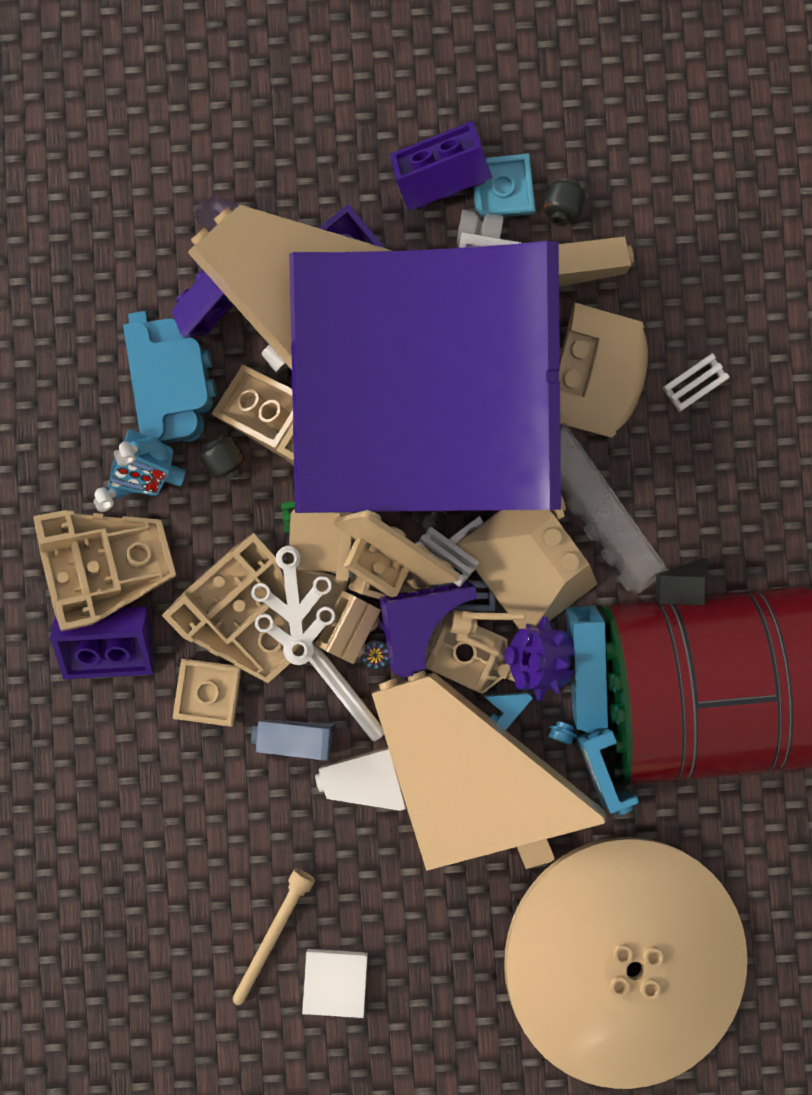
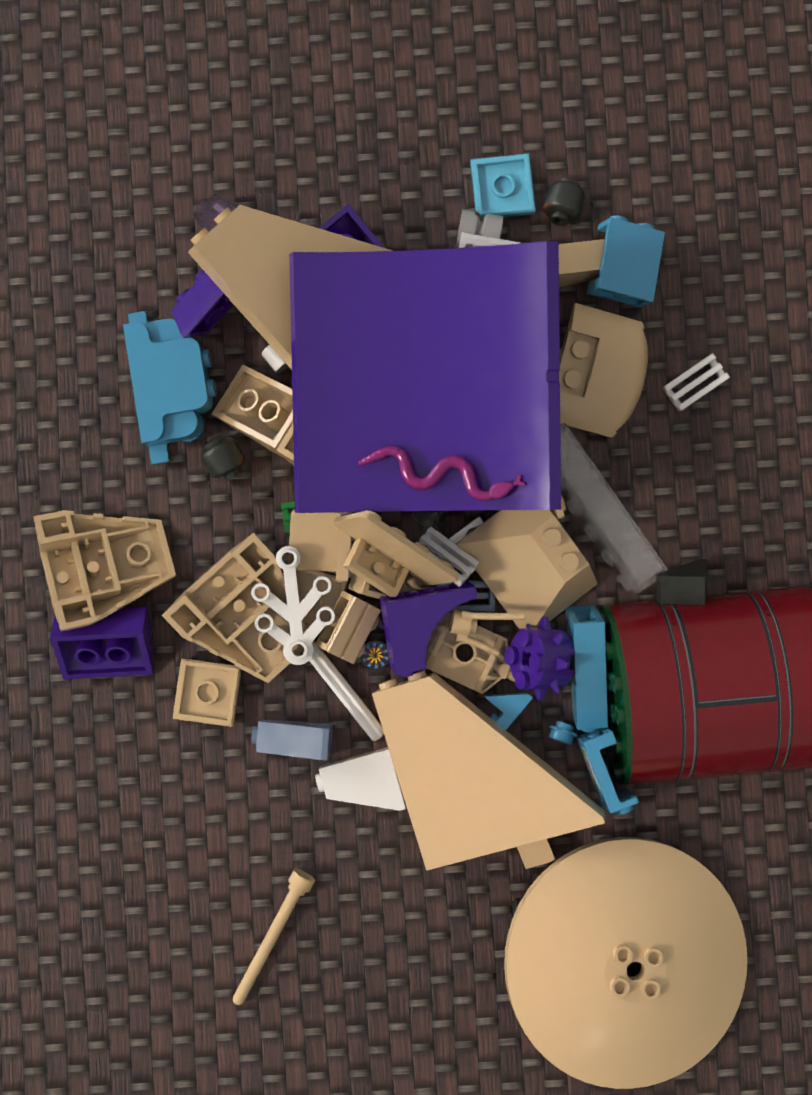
torso [94,429,186,512] -> none
white tile [302,949,368,1018] -> none
dark purple slope [390,121,493,211] -> none
none -> magenta animal [358,446,525,501]
none -> dark azure panel [586,216,665,308]

